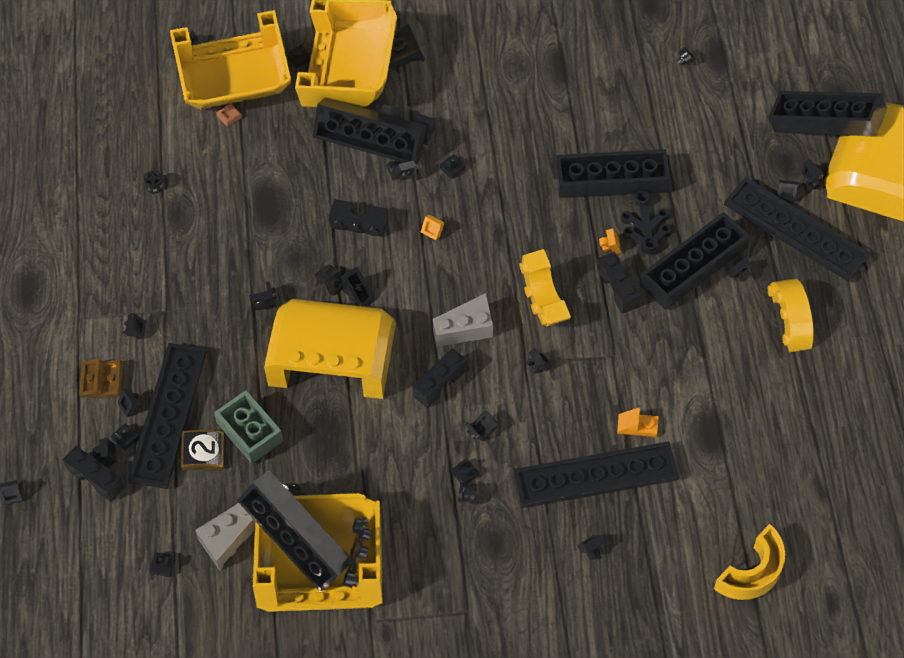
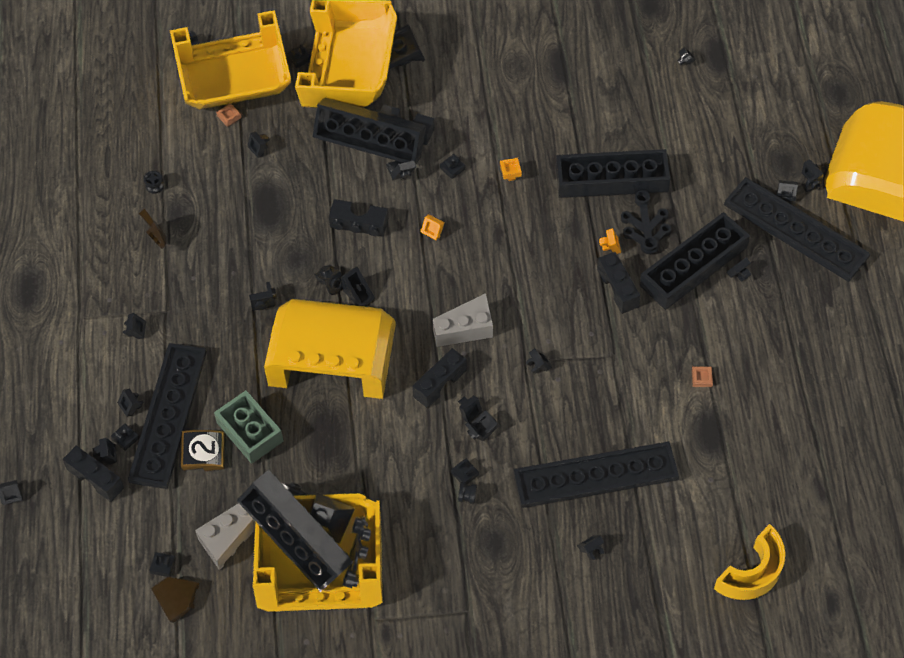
pearl gold slope [79,359,124,398] -> none
yellow brick [519,249,571,326] -> none
light orange slope [617,408,659,437] -> none
yellow brick [767,278,813,352] -> none
black brick [768,91,887,136] -> none
none -> dark brown slope [139,209,166,249]
none -> dark brown slope [151,577,200,623]
none -> black tile [247,131,270,158]
none -> black slope [308,493,355,544]
none -> black tile [458,395,483,422]
none -> light orange tile [500,158,522,181]
none -> nougat tile [692,367,713,387]

